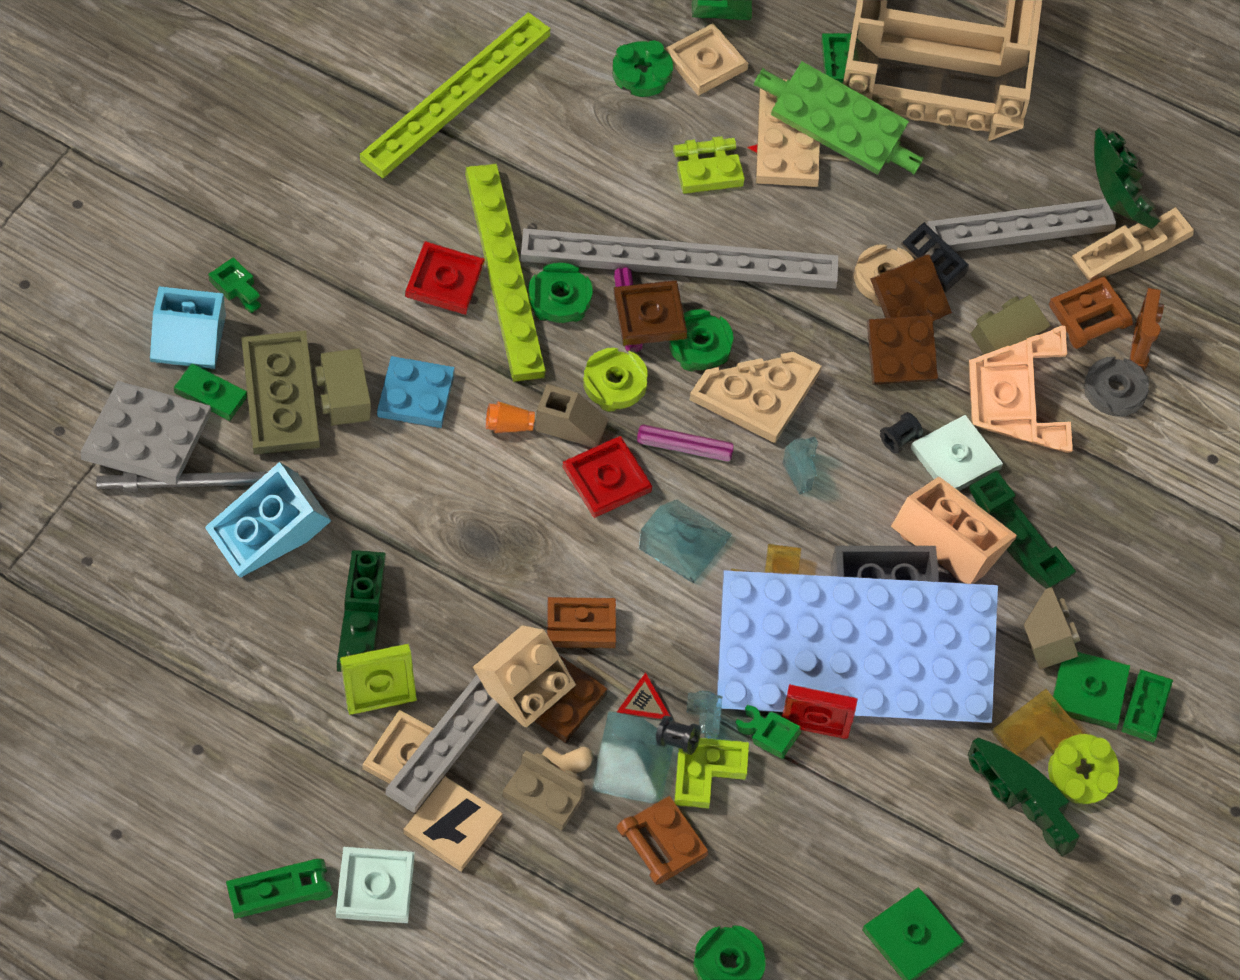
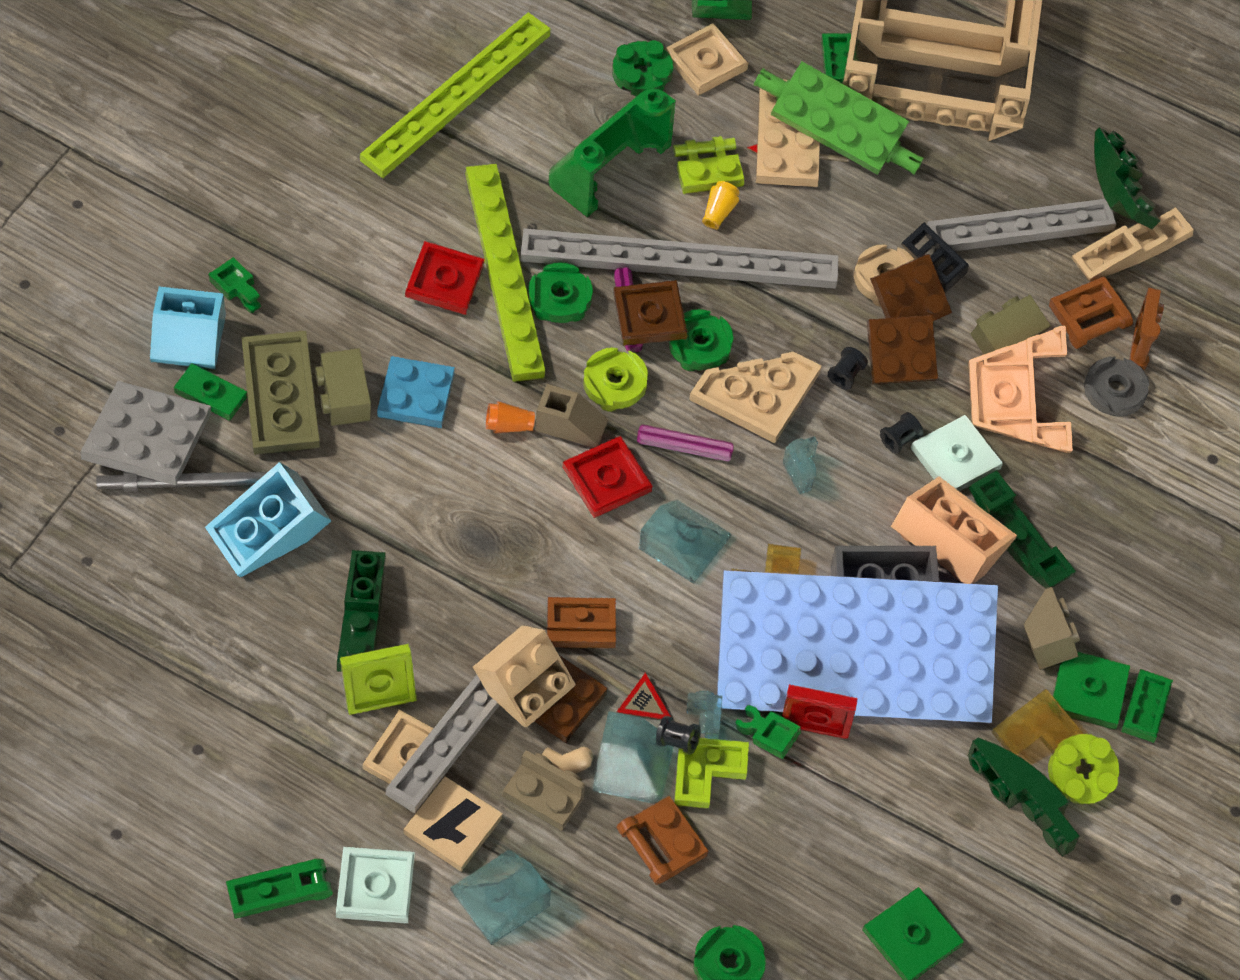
none -> clear light blue slope [450,850,551,945]
none -> green windscreen [548,88,676,217]
none -> yellow cone [702,181,740,230]
none -> black bush [827,347,868,390]

